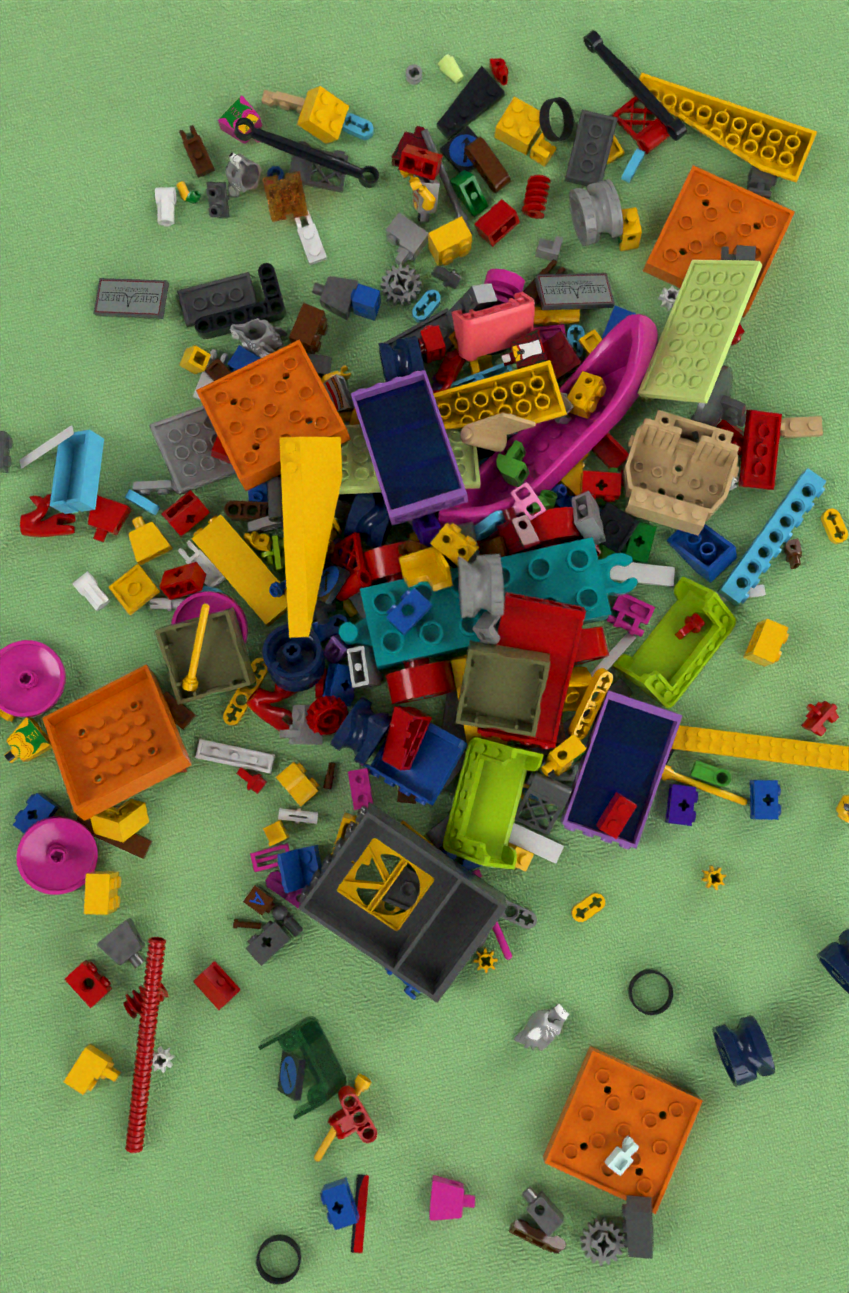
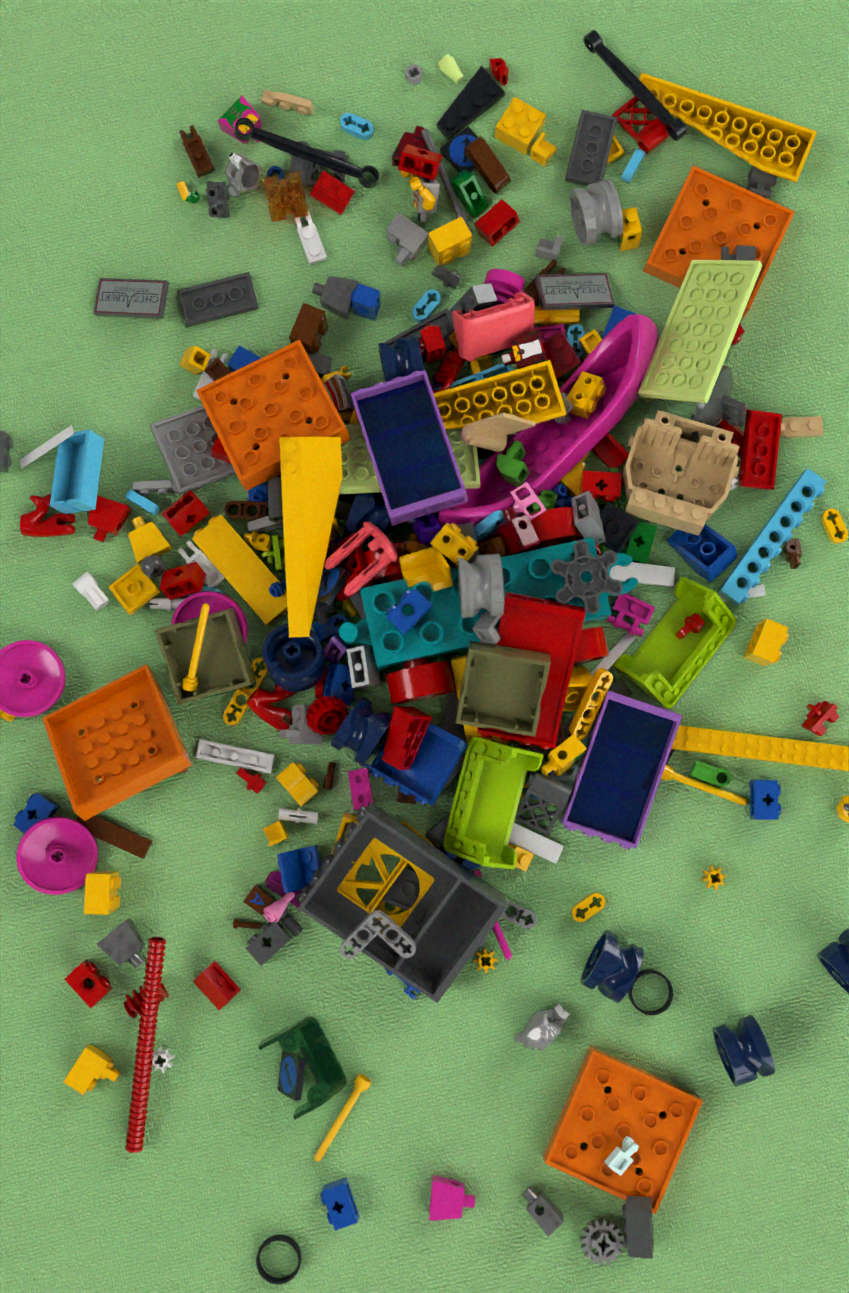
torso [4,717,52,763] -> none
yellow panel [91,799,149,842] -> none
white piece [155,187,177,226] -> none
reddish brown plate [163,691,197,730] -> none
black beam [194,263,286,339] -> none
light grey piece [230,319,288,358] -> none
dark pink tile [250,843,290,872] -> none
yellow brick [297,86,349,144] -> none
red piece [328,1086,378,1143] -> none
red sticker [351,1175,369,1253] -> none
light grey gear [381,264,421,306] -> none
reddish brown hinge [508,1219,566,1254] -> none
red piece [522,175,551,219] -> none
black tyre [539,97,574,142] -> none
red brick [596,792,637,839] -> none
white gear [658,286,680,311] -> none
dark purple brick [665,784,698,826] -> none
none -> dark grey piece [141,554,166,578]
none -> bright pink cone [263,892,295,923]
none -> red plate [309,170,355,216]
none -> coral piece [324,522,397,596]
none -> light grey beam [340,910,416,959]
none -> dark grey plate [550,540,623,614]
none -> dark blue piece [580,930,644,1003]

